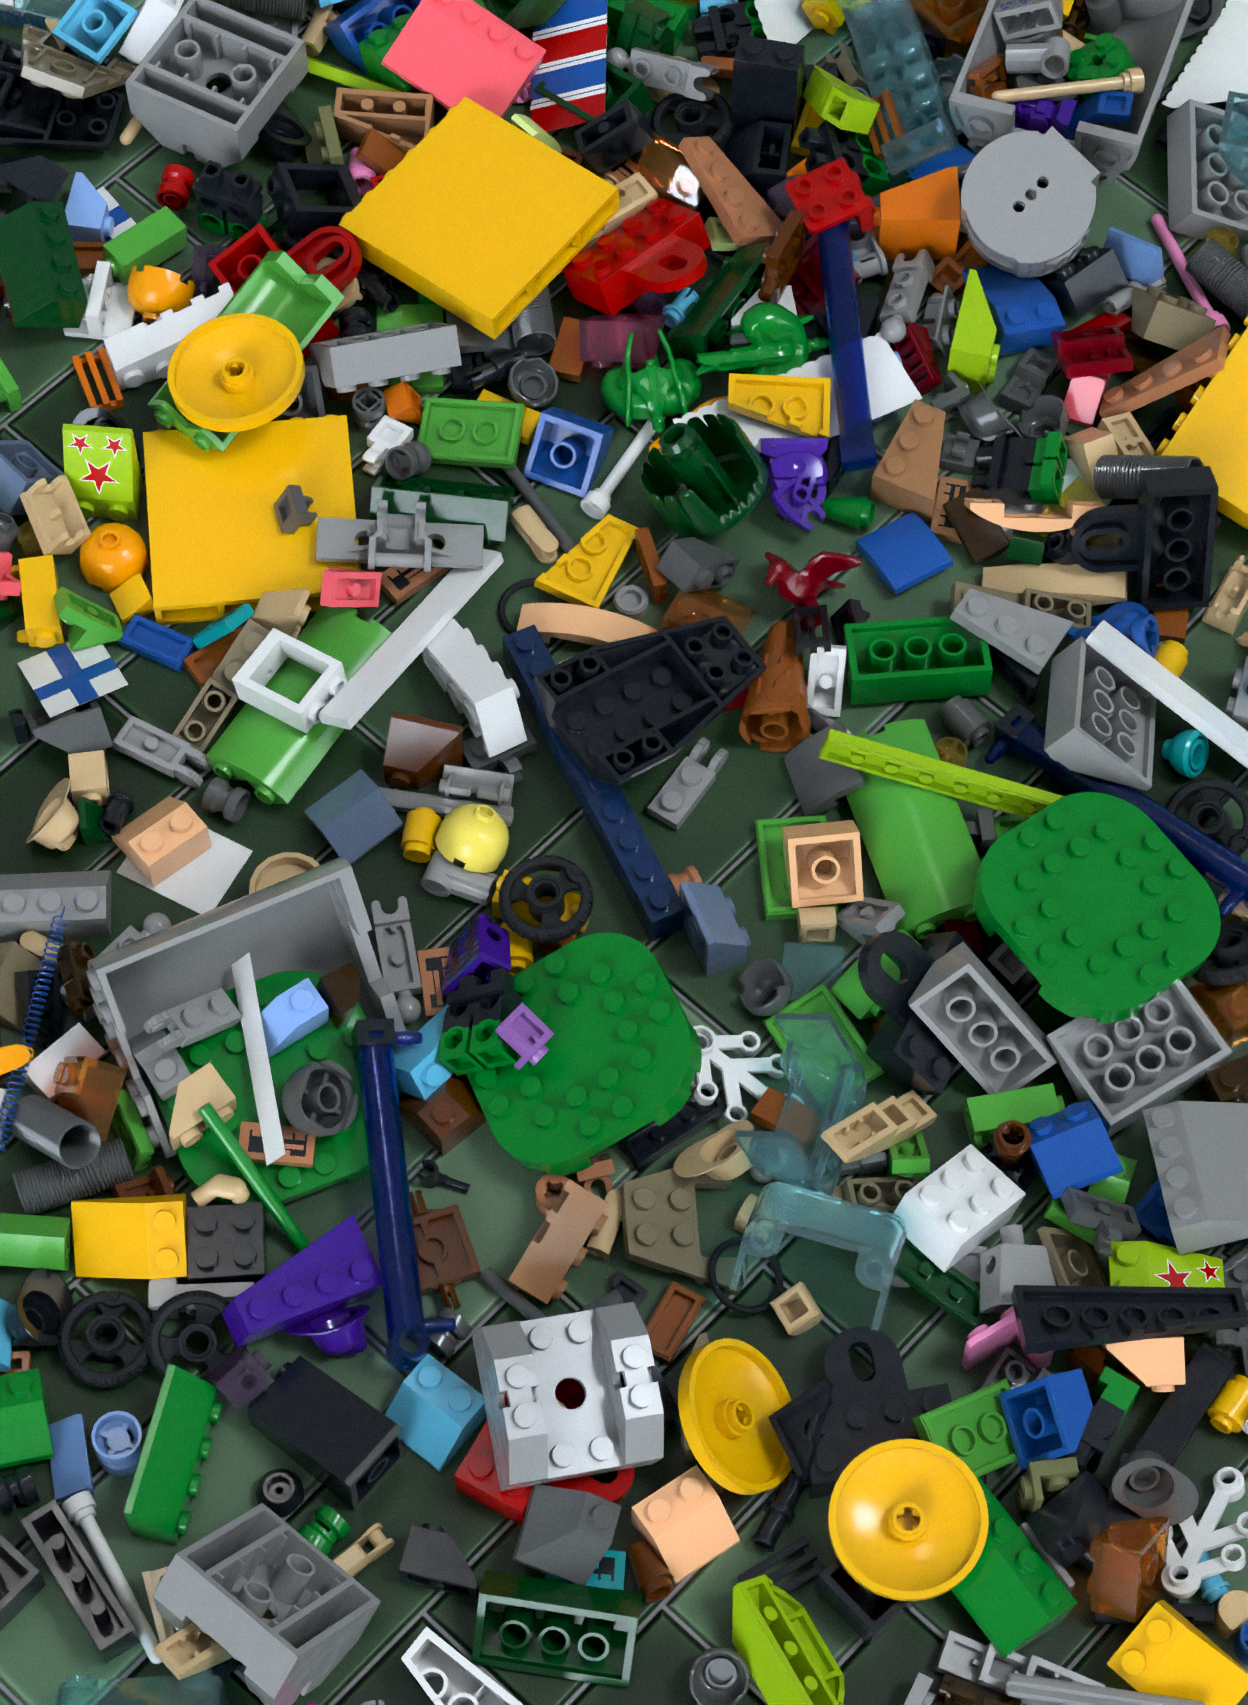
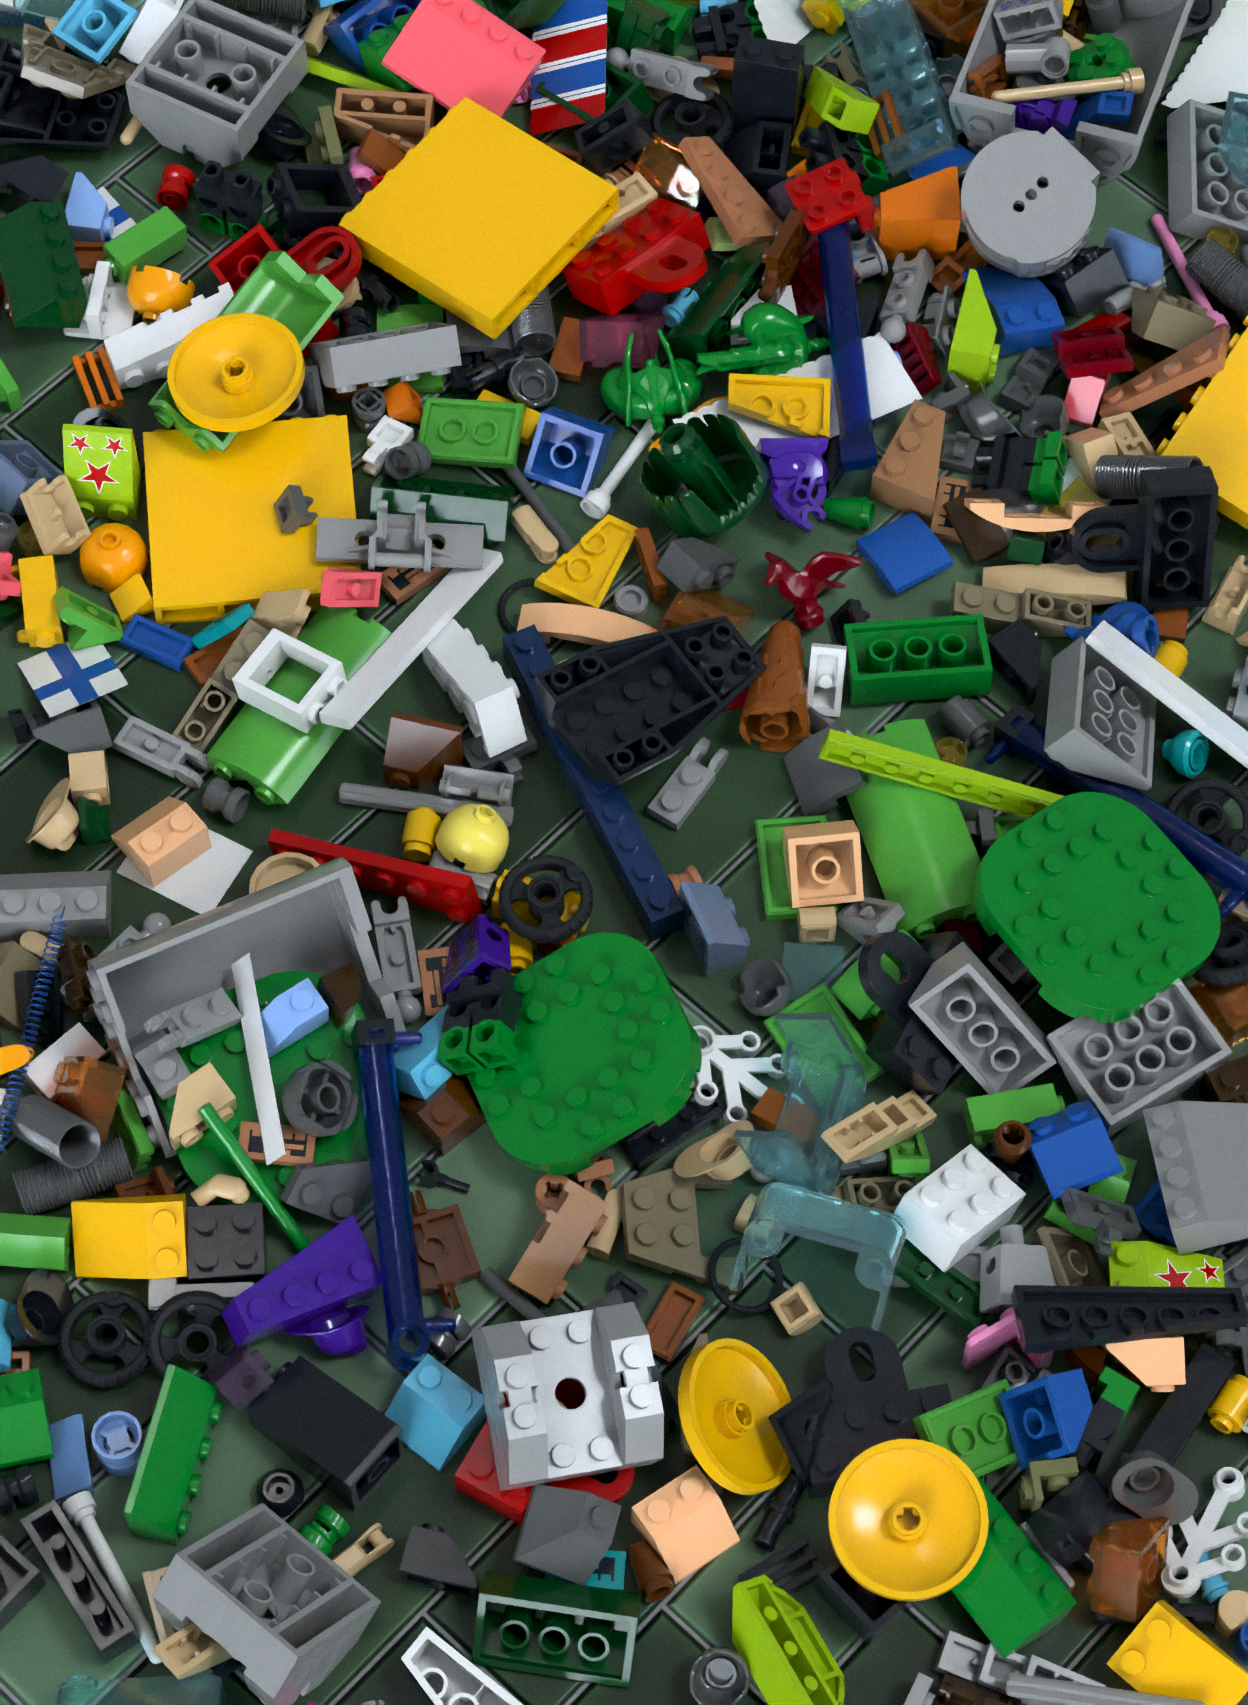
black pin [99,790,135,836] -> none
clear purple bracket [192,244,227,298] -> none
sand blue slope [304,769,404,865] -> none
medium lavender bracket [494,1003,554,1070] -> none
yellowish green slope [511,113,563,154] -> none
black tile [792,604,831,655] -> none
light grey wing [950,588,1074,675] -> none
none -> red wing [267,828,484,923]
none -> dark grey wing [280,1155,379,1224]

